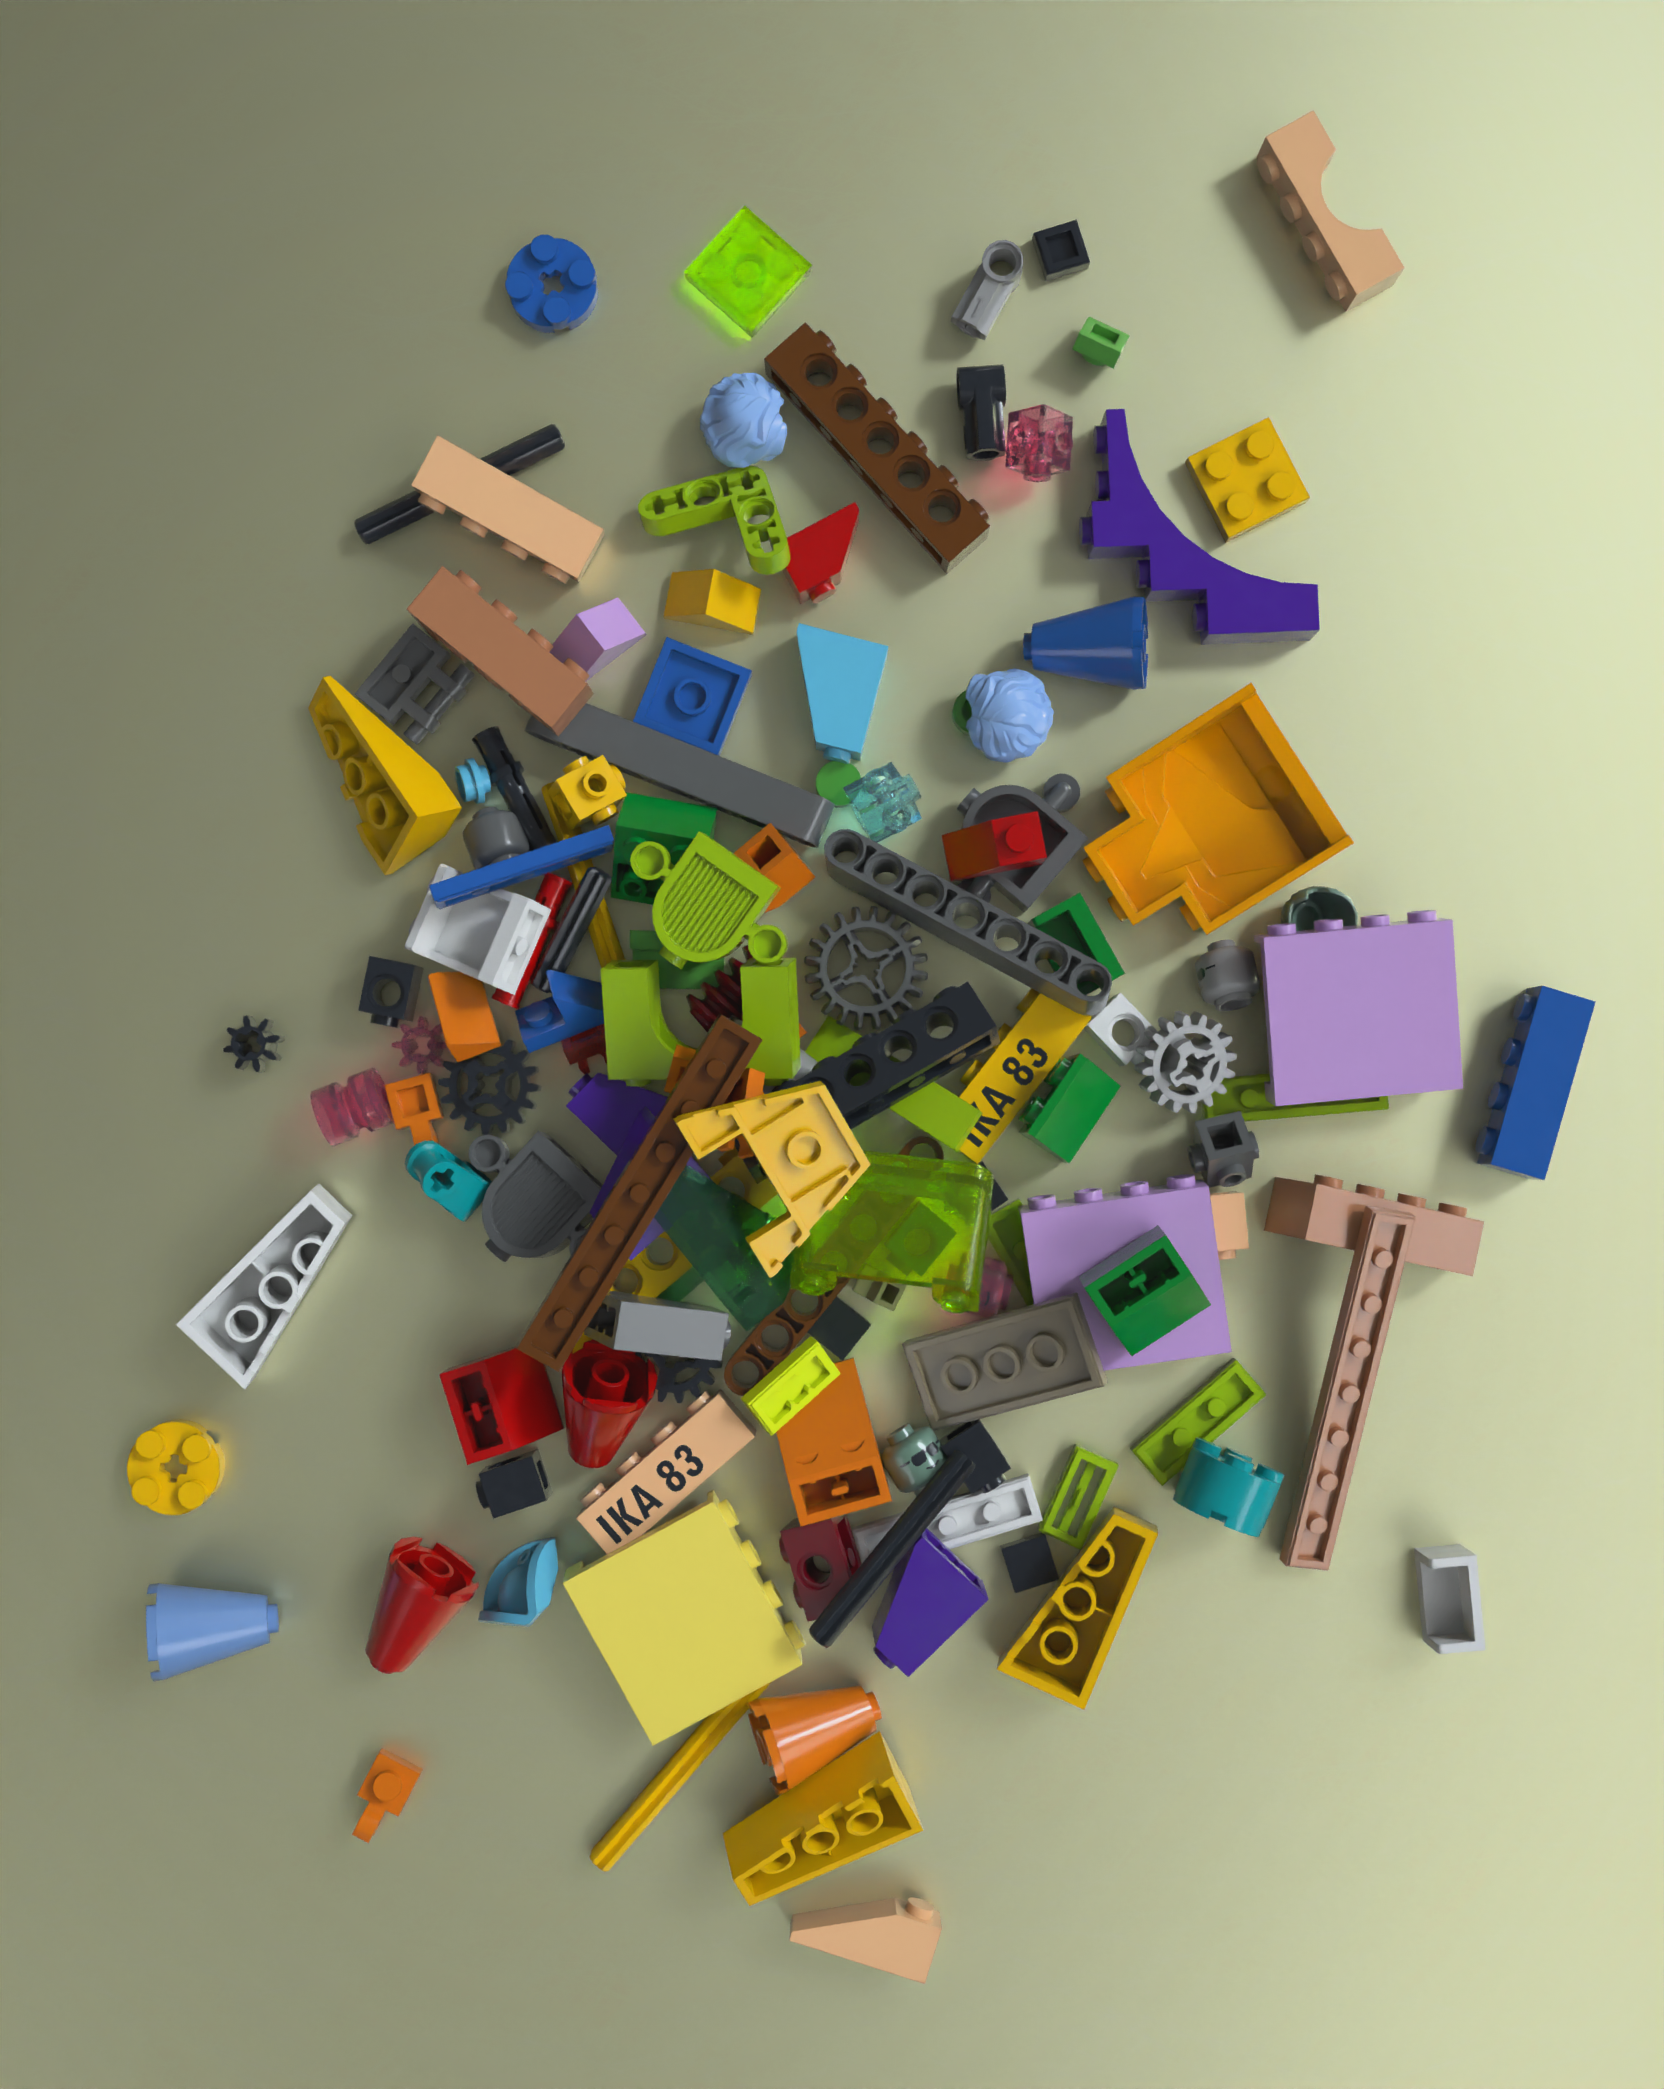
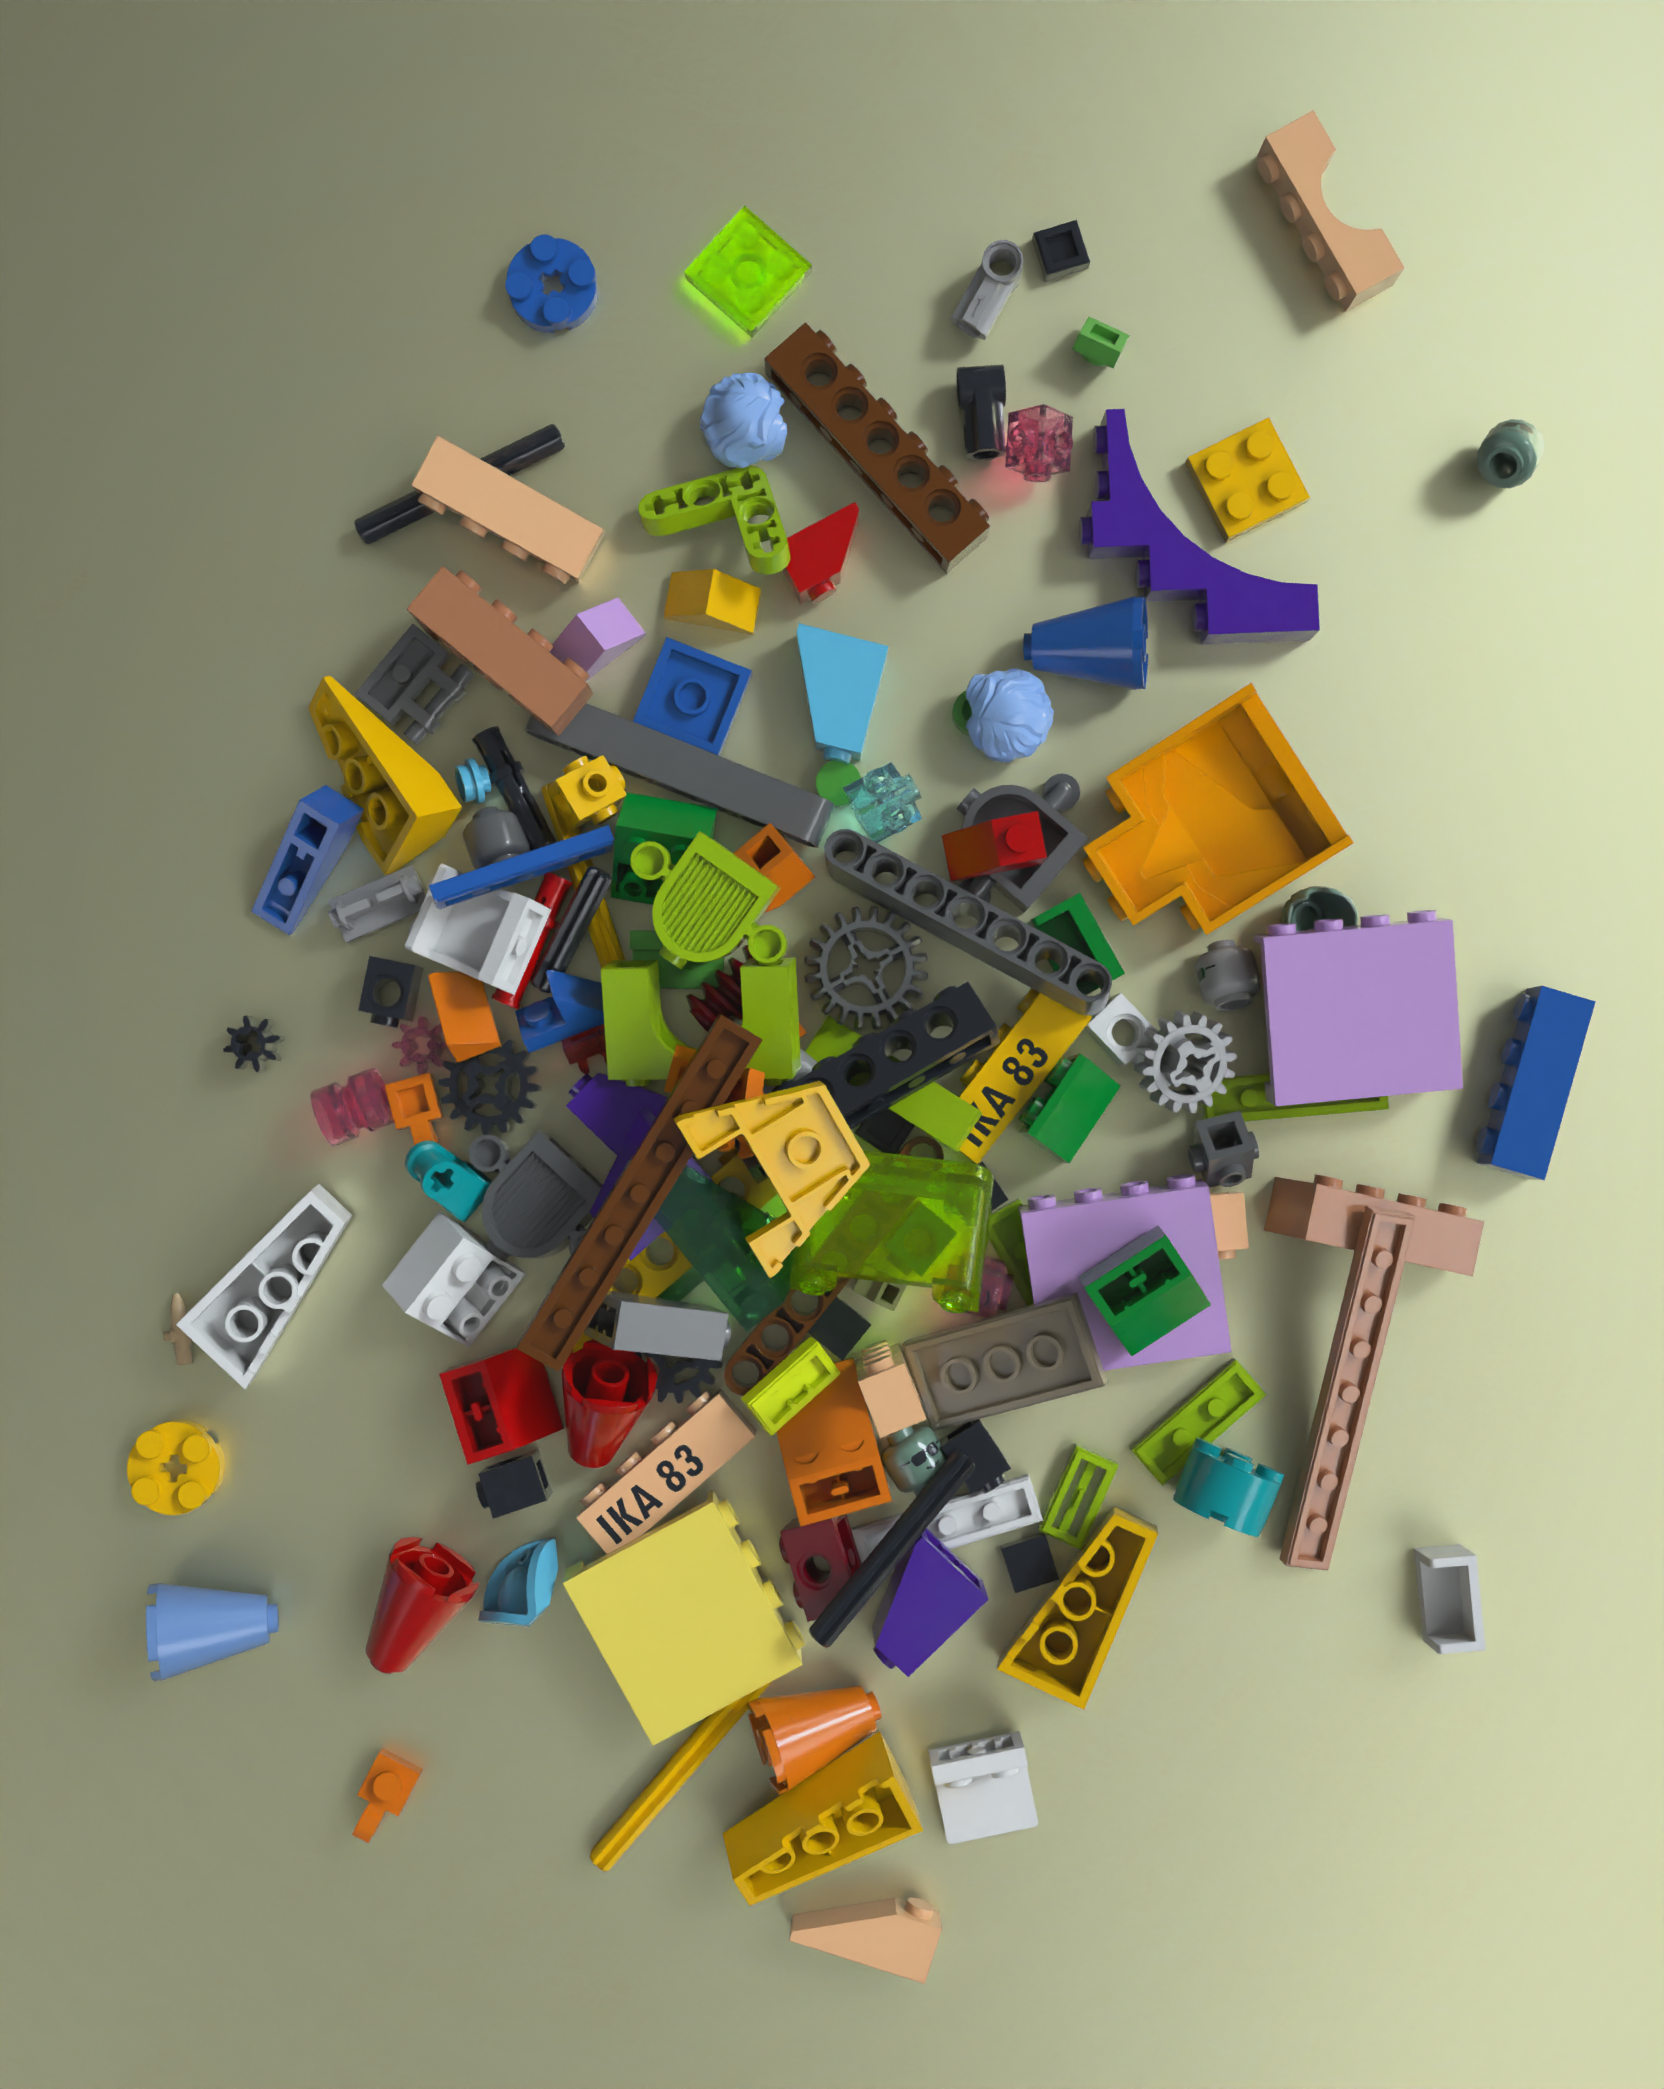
none -> tan helmet [163,1293,193,1365]
none -> blue slope [251,785,364,936]
none -> light grey hinge [328,865,426,943]
none -> white slope [382,1211,526,1347]
none -> black tile [855,1109,915,1159]
none -> light nougat arch [855,1340,927,1438]
none -> white bracket [928,1731,1038,1844]
none -> sand green head [1477,419,1544,488]

